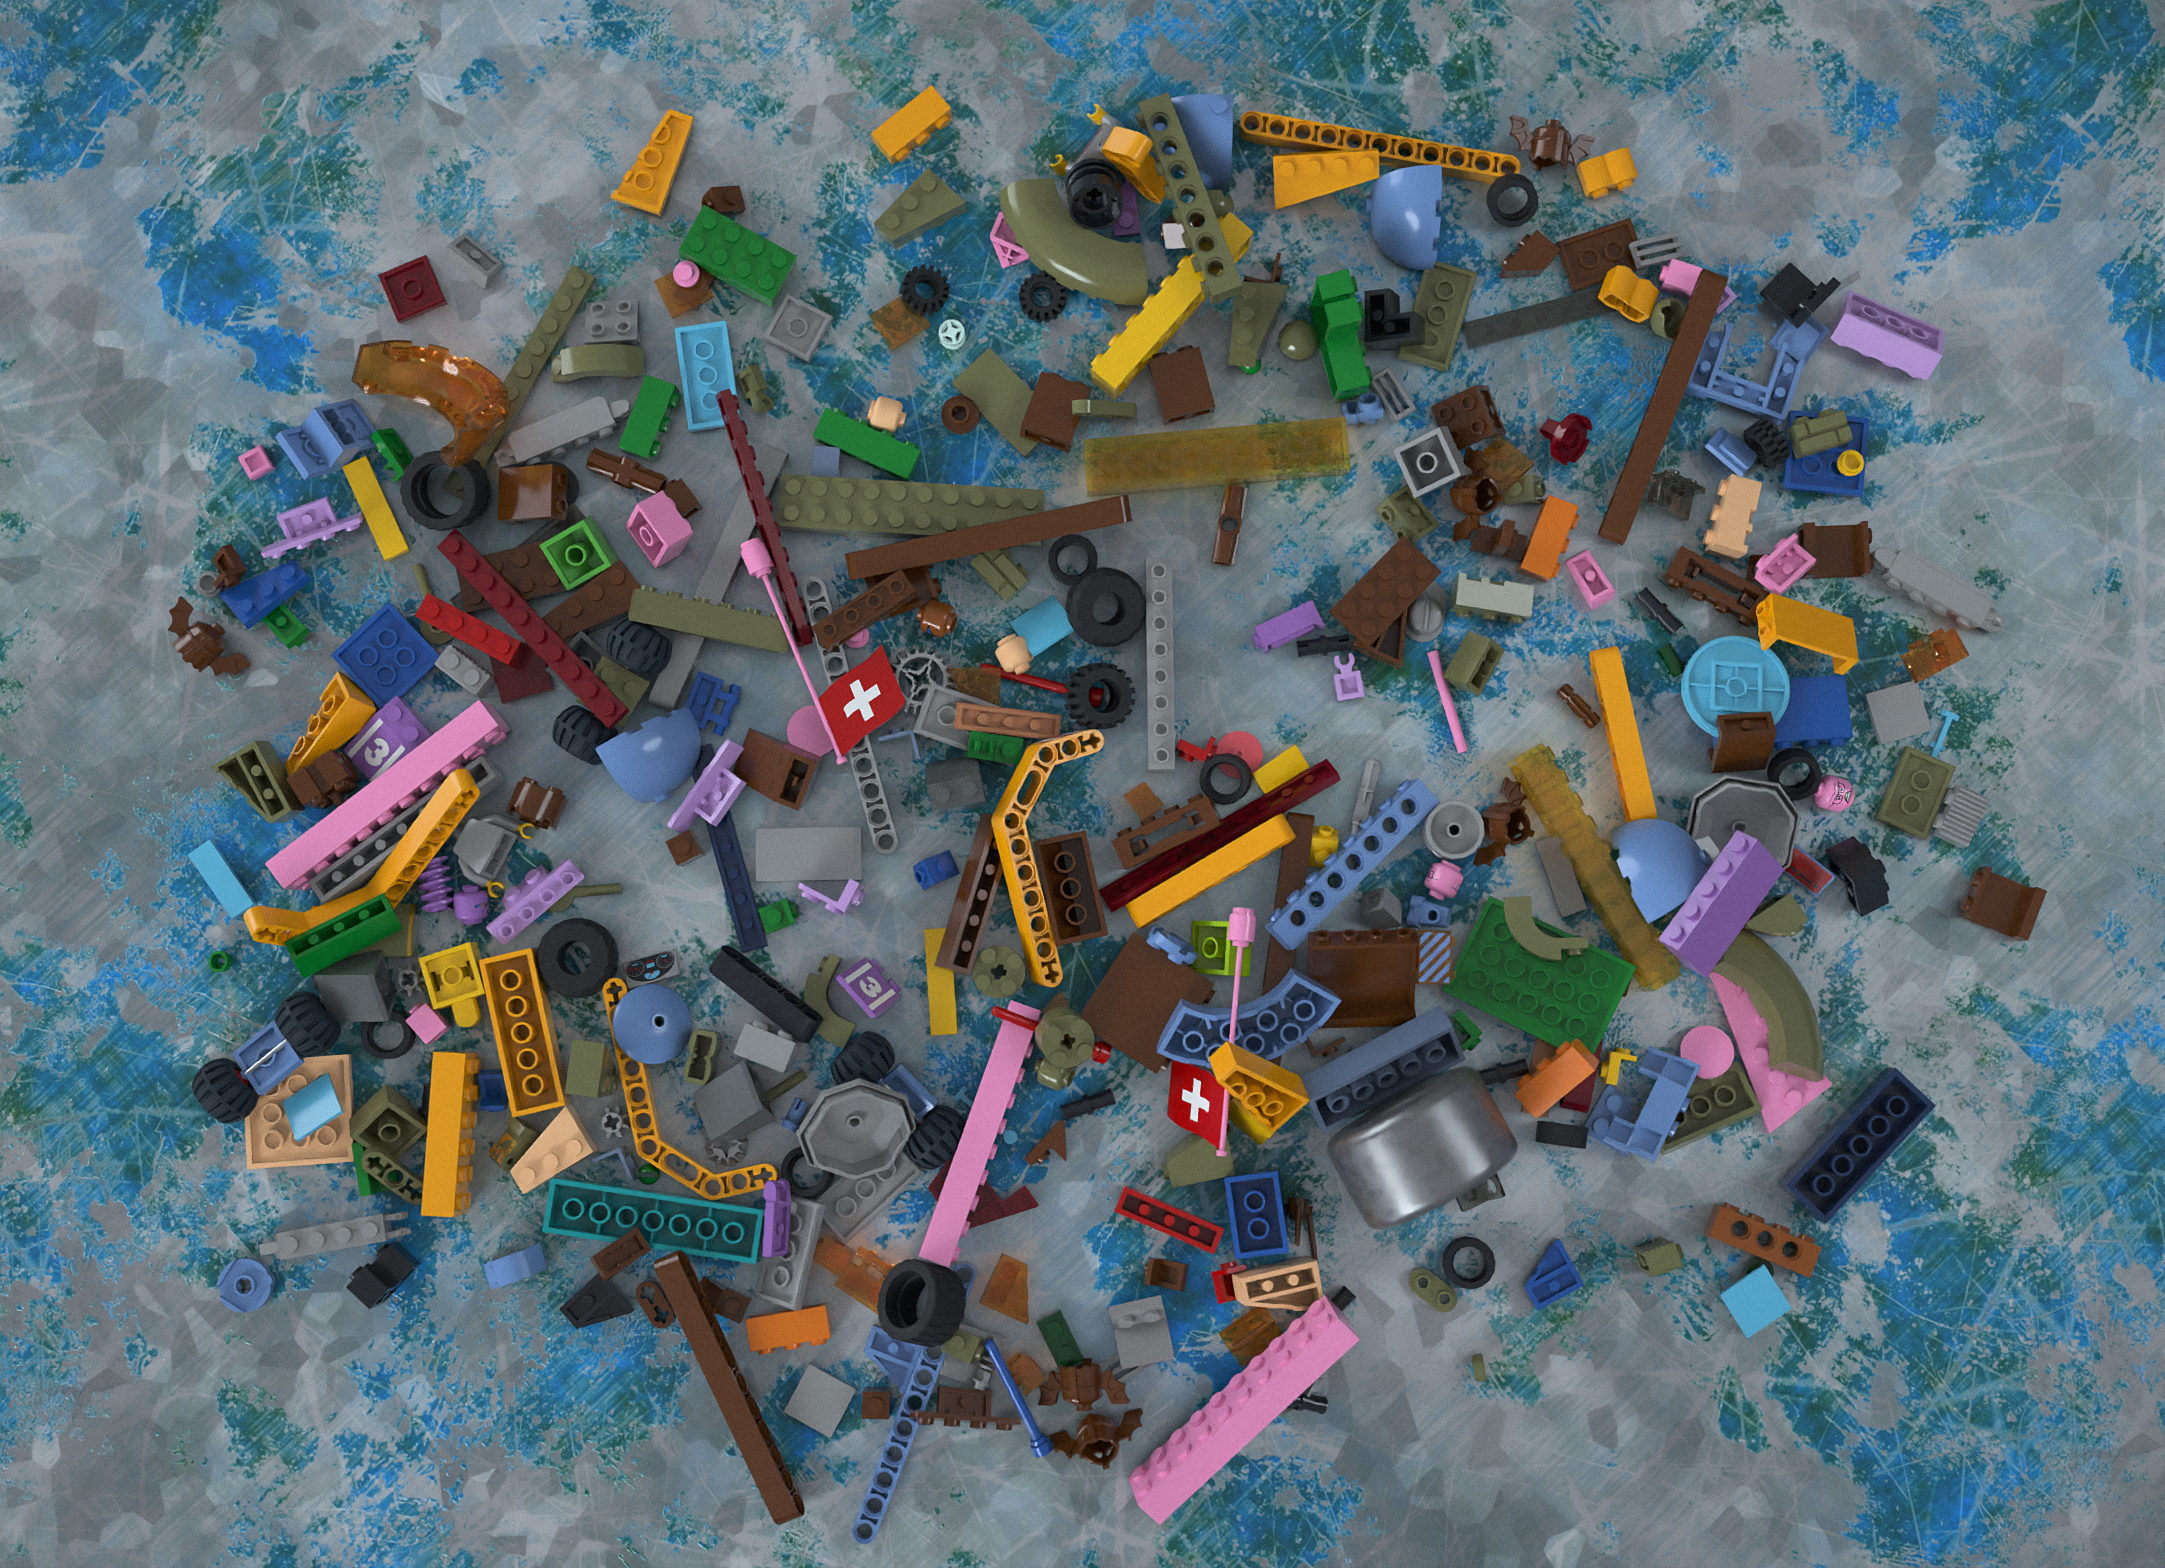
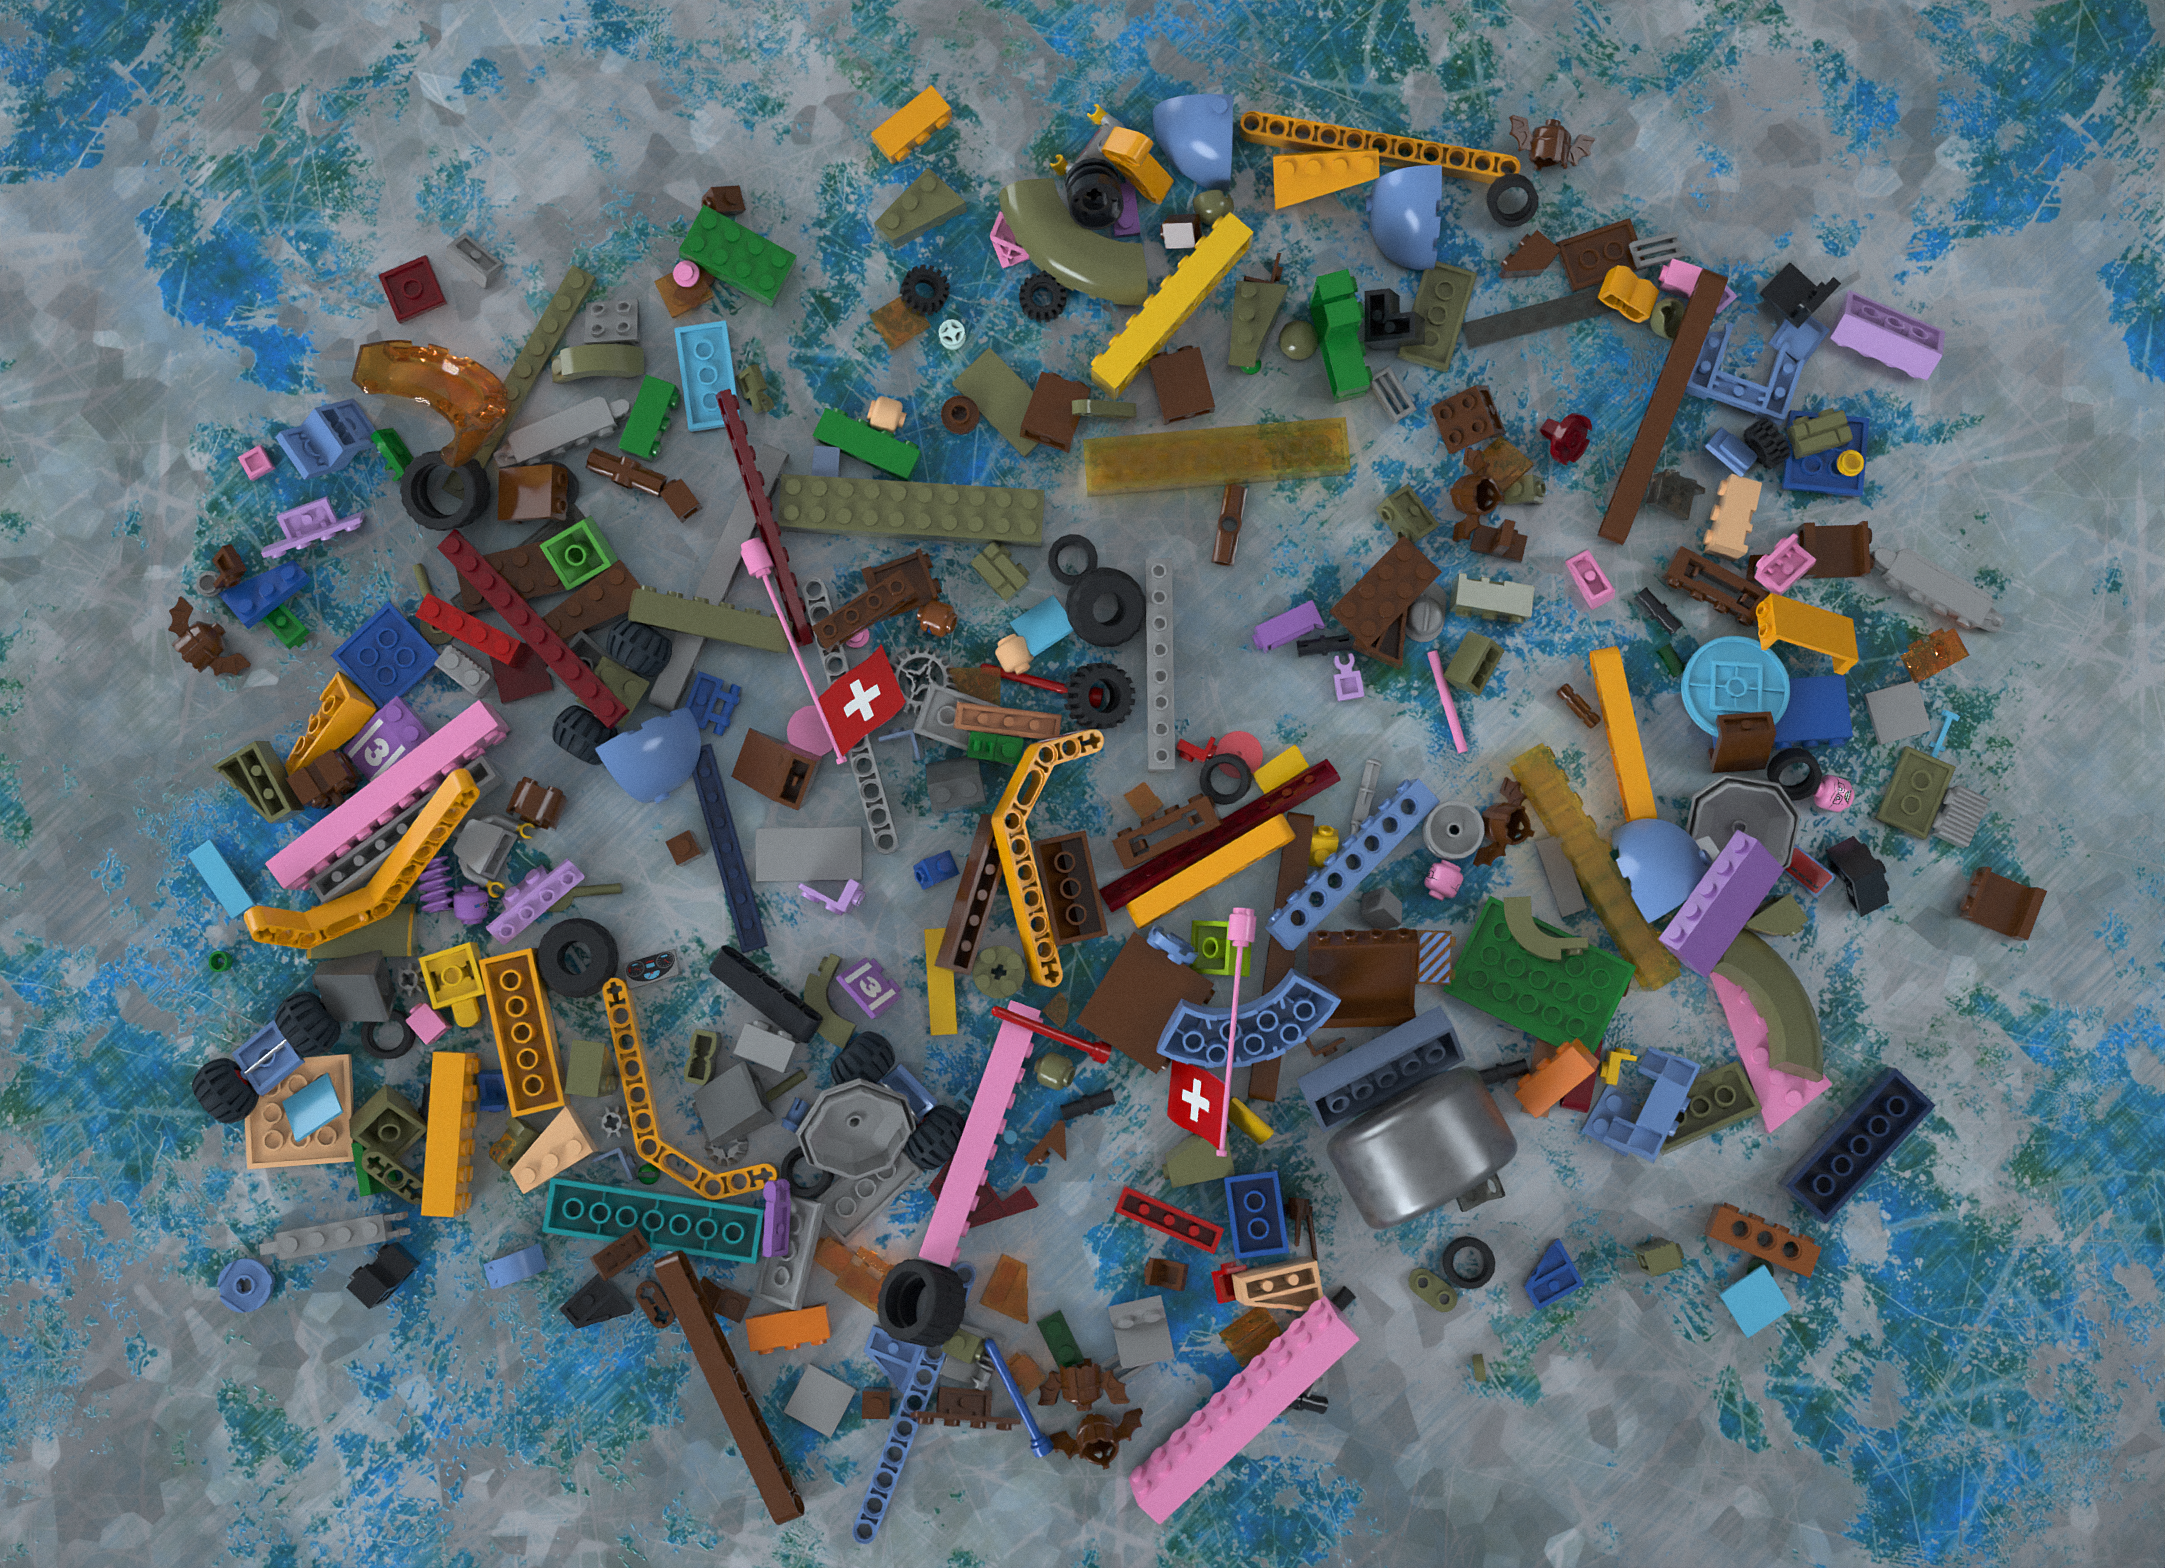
green brick [284,893,403,978] -> none
yellow tile [342,456,411,561] -> none
light orange wing [610,109,695,216] -> none
medium blue dish [613,984,691,1064] -> none
bright pink brick [625,490,693,569] -> none
lavender bracket [667,739,747,833] -> none
green bracket [758,898,800,934] -> none
light grey tile [762,293,834,363] -> none
reddish brown beam [844,494,1133,580] -> none
olive brick [1035,1007,1094,1068] -> none
olive brick [1135,92,1243,304] -> none
light orange wedge [1209,1041,1310,1133] -> none
medium blue plate [1341,392,1384,426] -> none
light grey brick [1393,426,1469,498] -> none
medium blue plate [1407,895,1452,928] -> none
green bracket [1450,1009,1483,1051] -> none
orange brick [1516,495,1579,583] -> none
black tyre [1535,1121,1588,1149] -> none
light orange brick [1576,147,1638,199] -> none
bright pink tile [1679,1026,1734,1079] -> none

